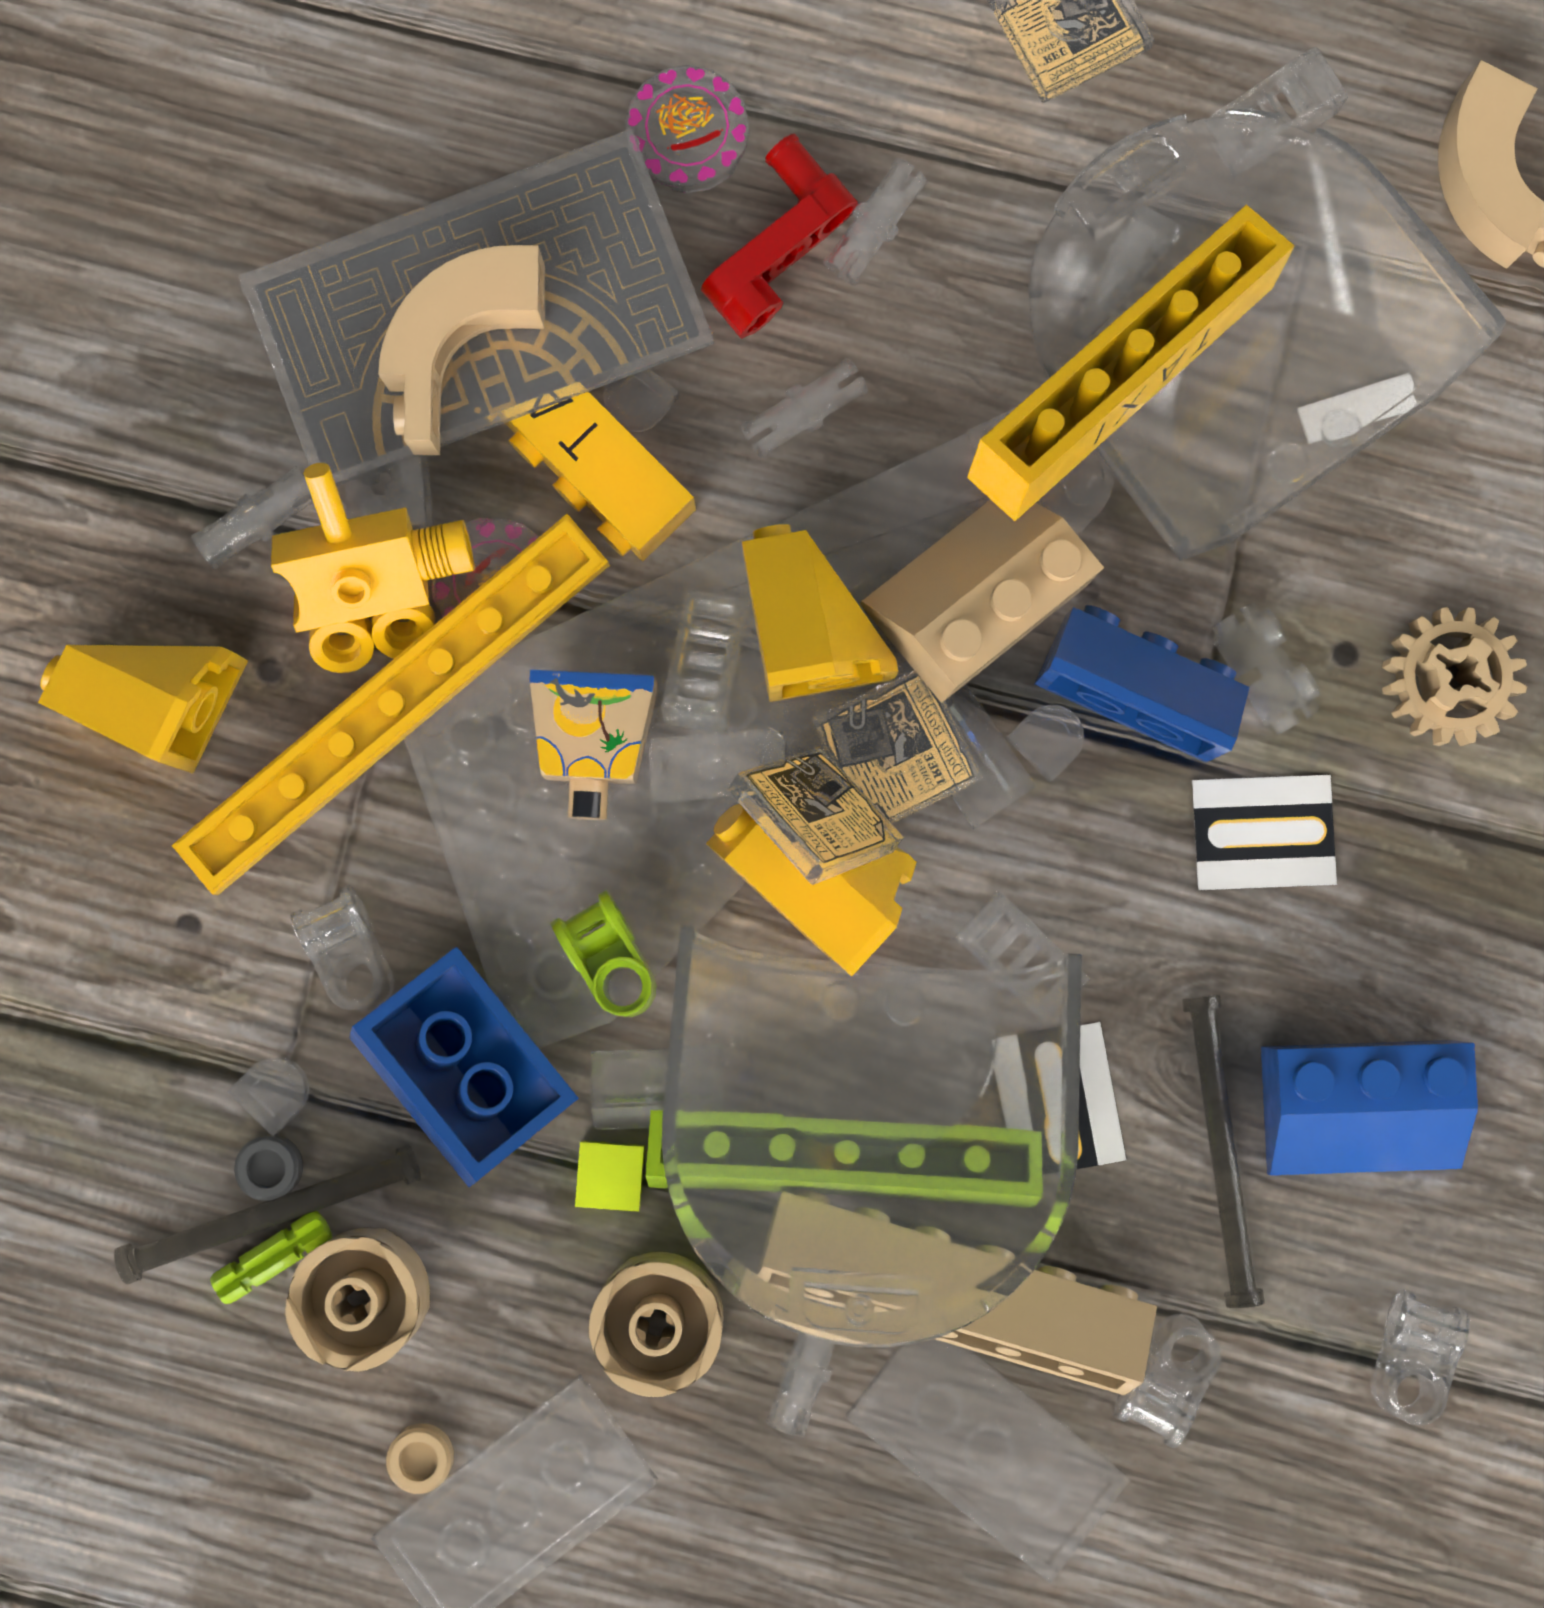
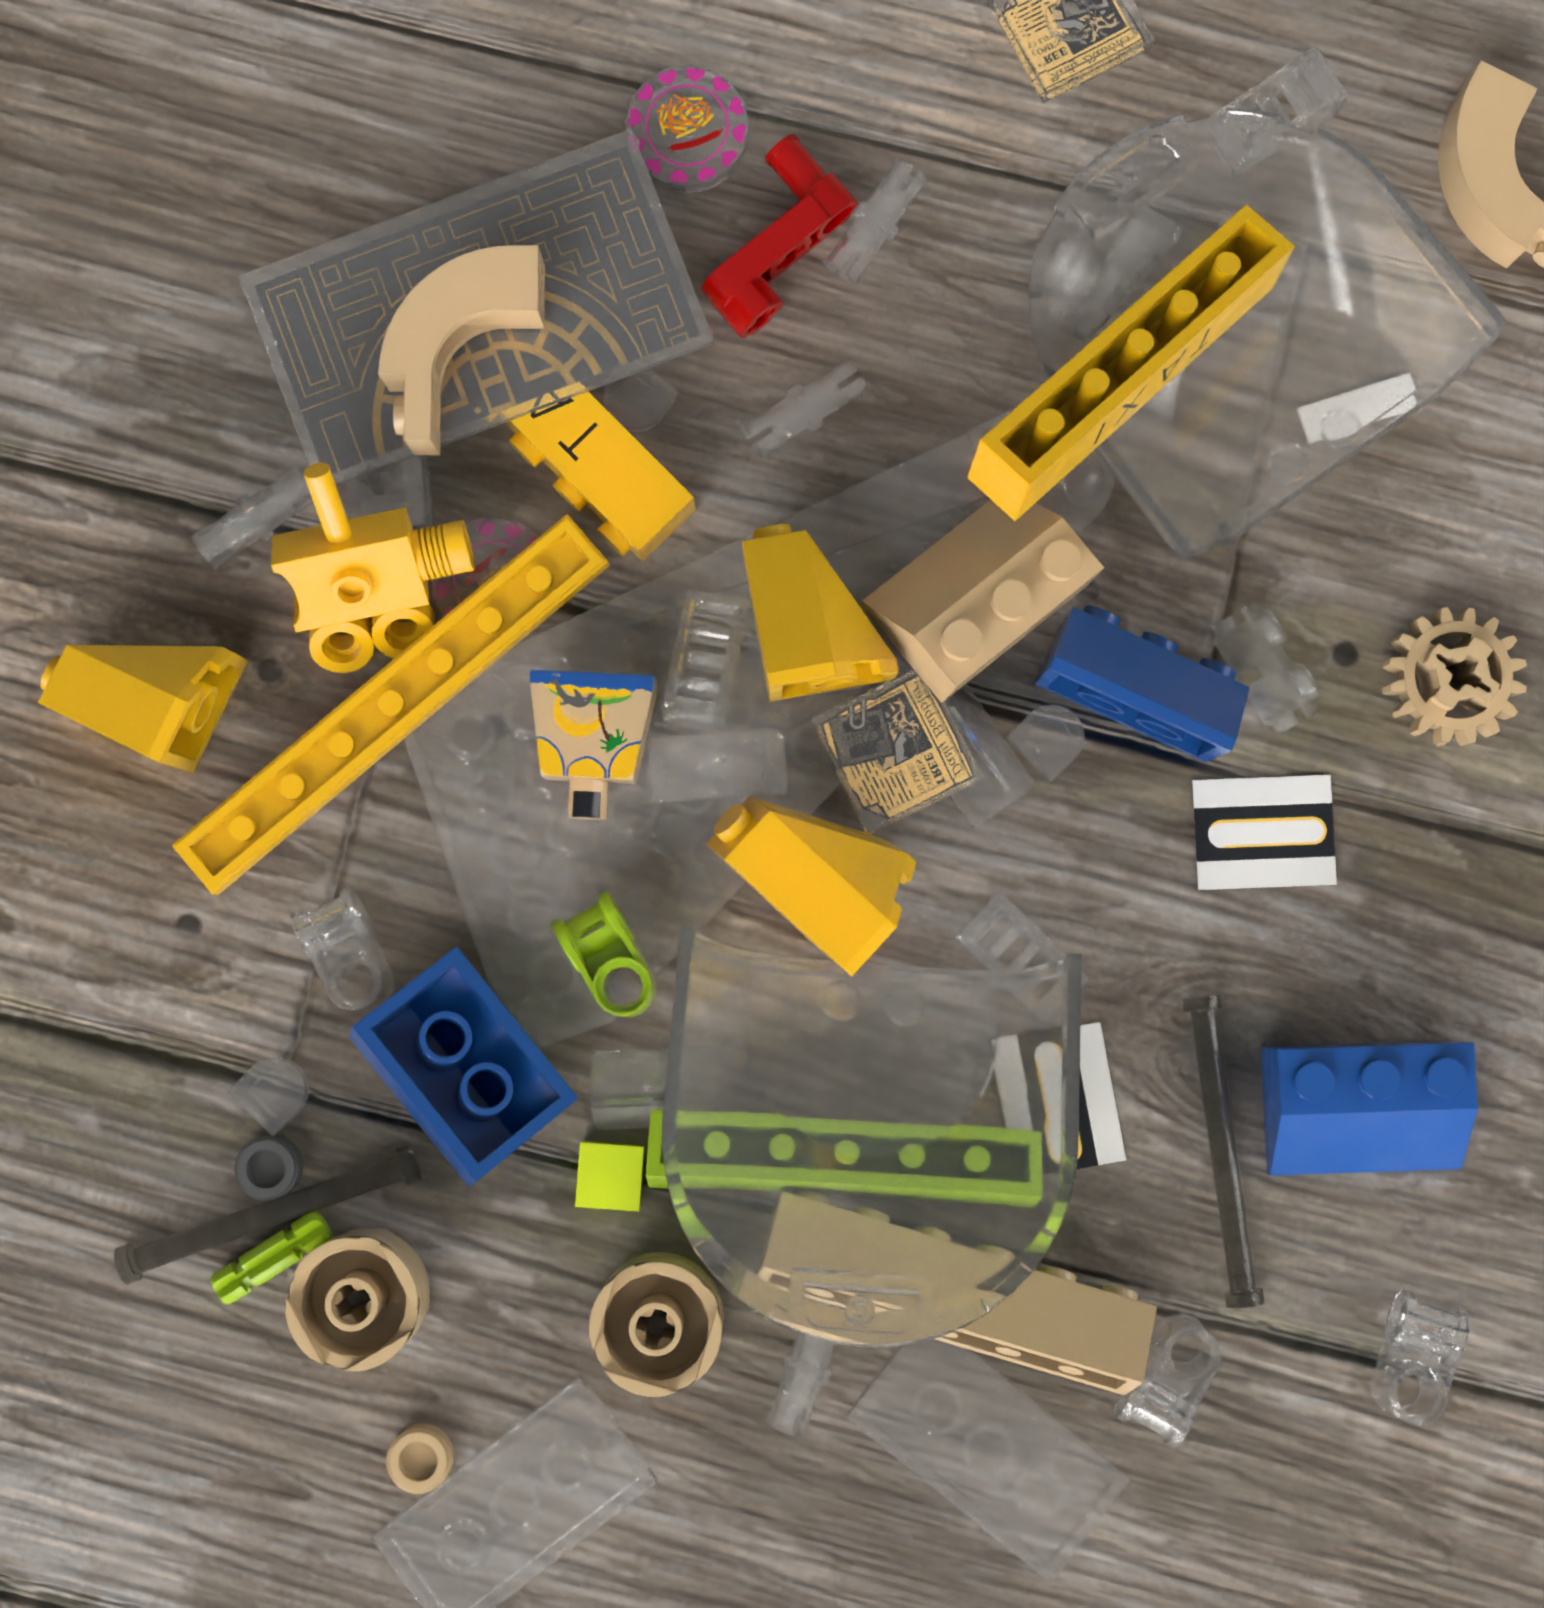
tile [728,746,904,885] -> none

